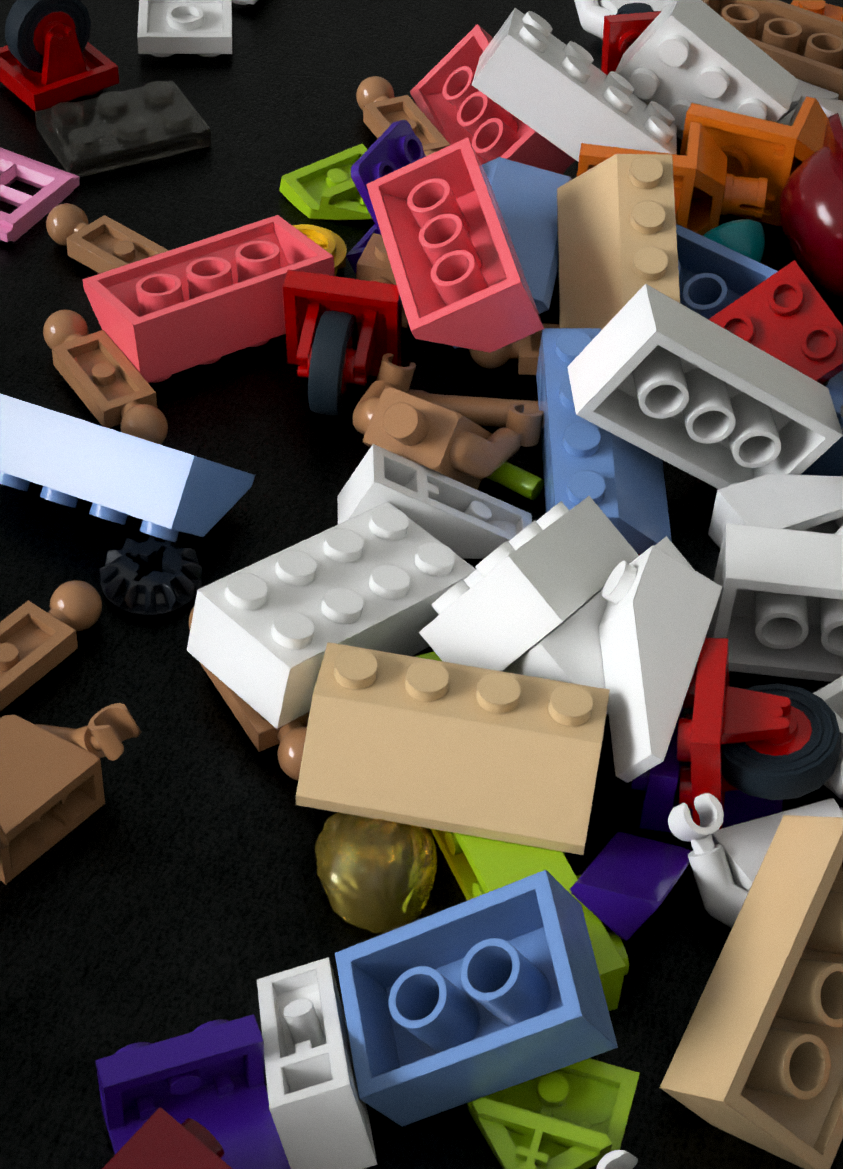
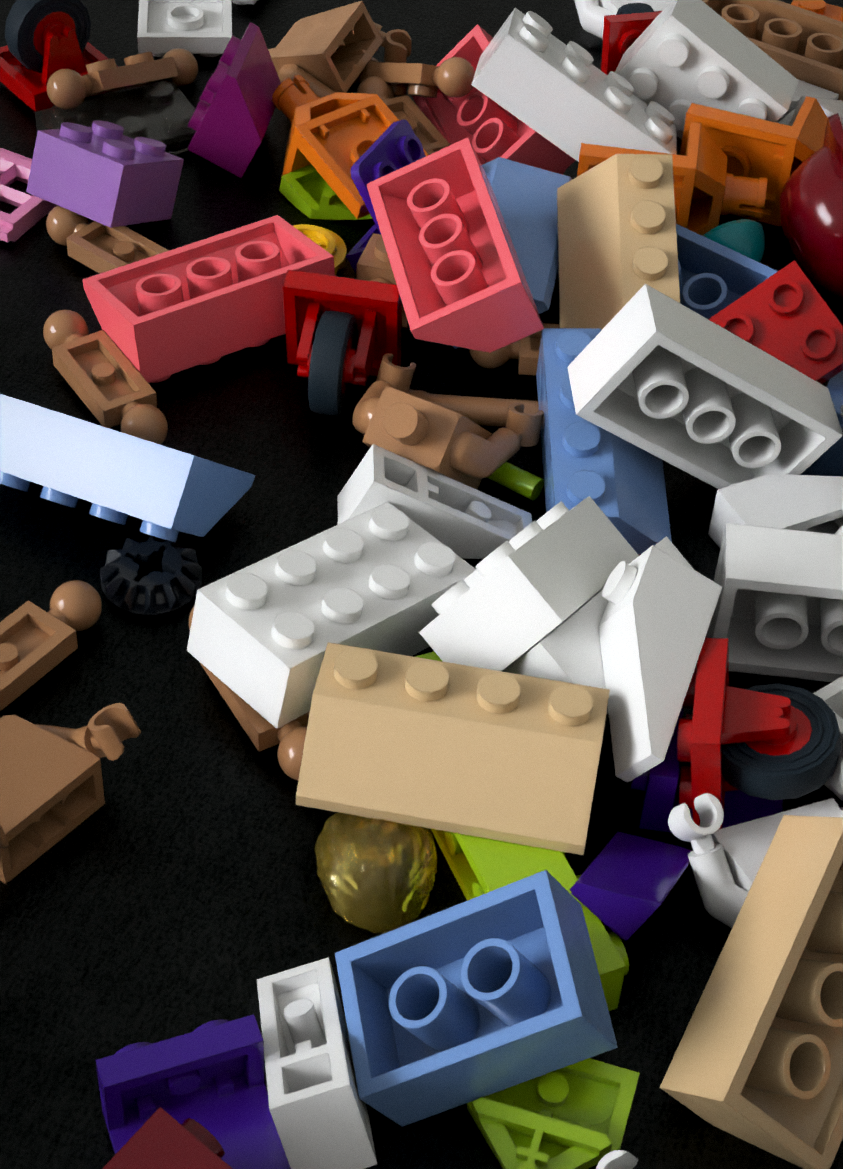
none -> medium lavender brick [26,120,184,228]
none -> medium nougat plate [46,48,198,110]
none -> magenta slope [187,22,281,178]
none -> medium nougat torso [268,1,412,98]
none -> orange plate [272,75,429,219]
none -> medium nougat plate [351,56,475,98]

